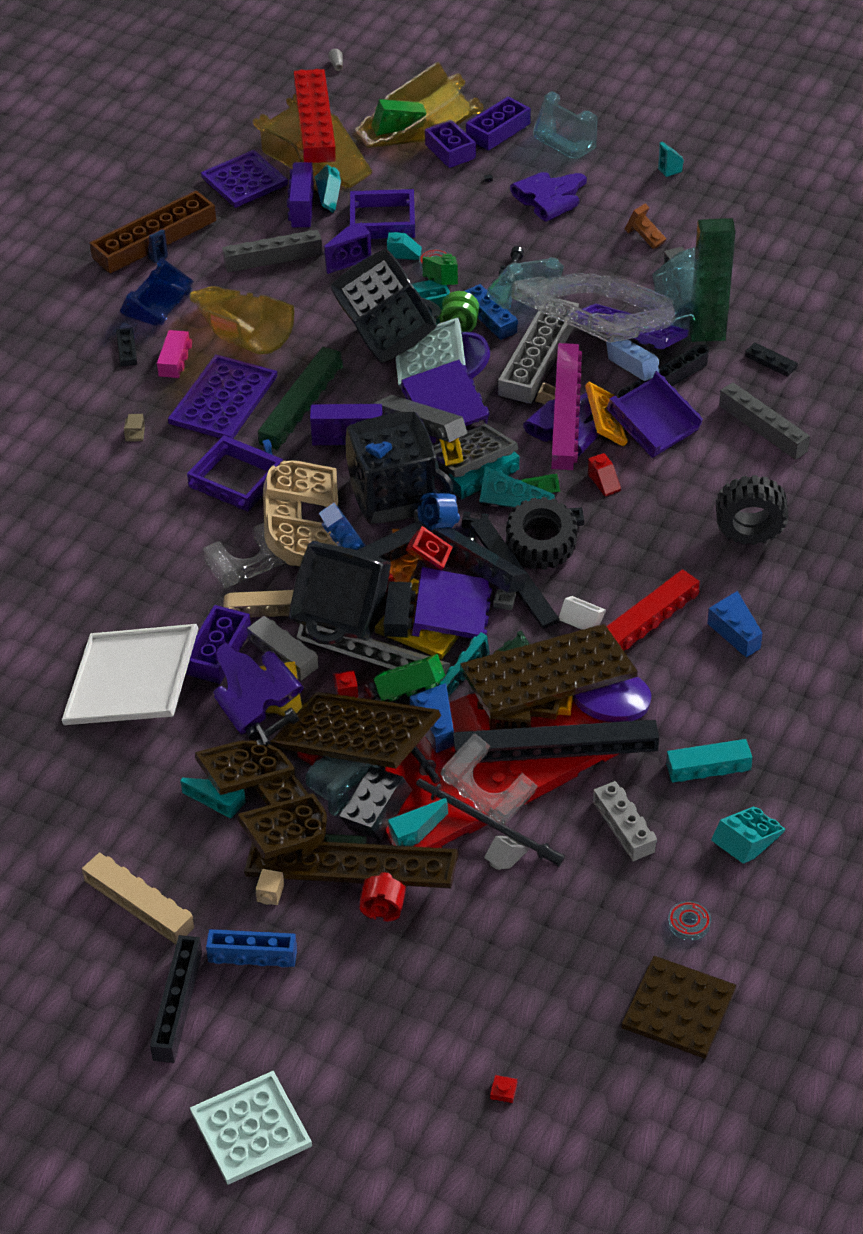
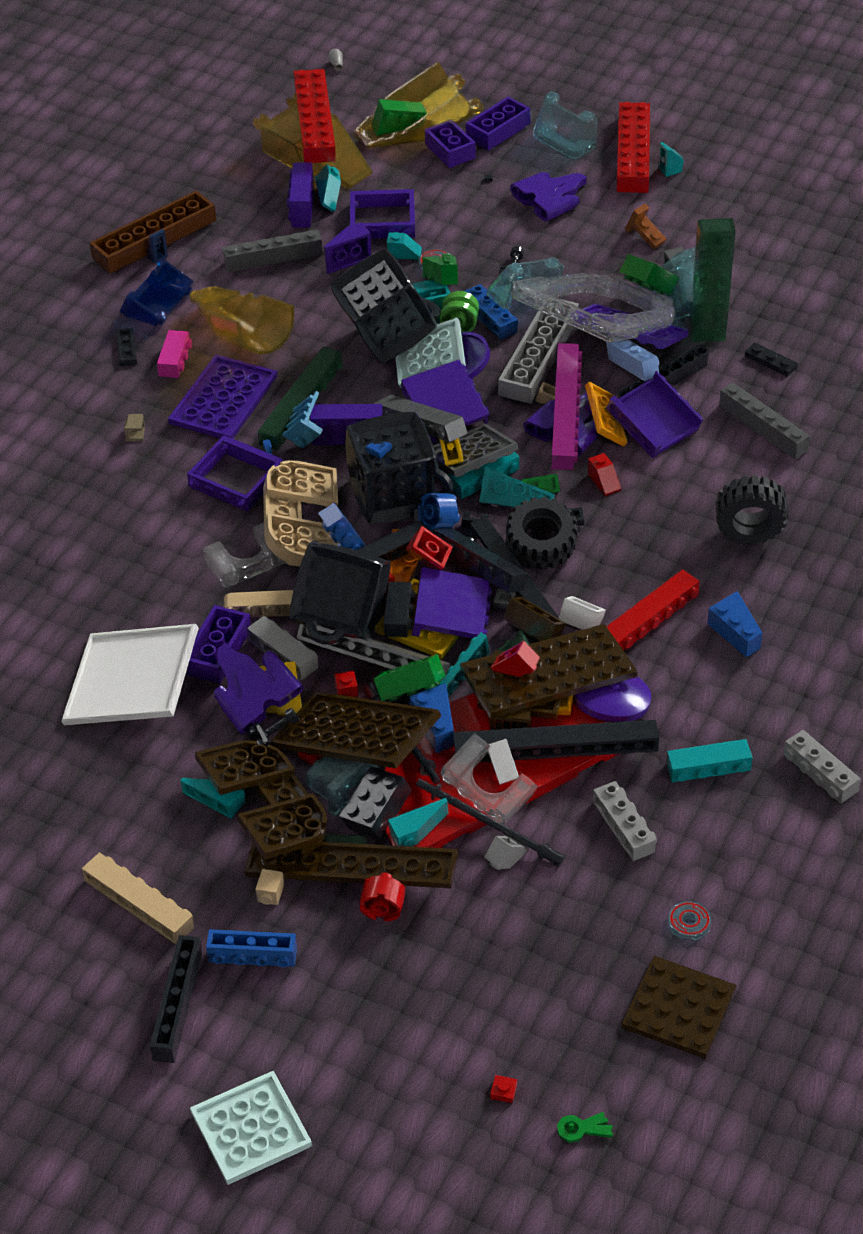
dark purple plate [201,150,288,208] -> none
teal slope [711,806,786,864] -> none
none -> dark azure plate [283,391,323,448]
none -> white tile [486,739,519,785]
none -> red slope [491,641,540,677]
none -> dark brown brick [503,597,566,642]
none -> green piece [557,1112,613,1143]
none -> red brick [617,102,650,193]
none -> green brick [619,254,679,296]
none -> light grey brick [784,730,861,803]

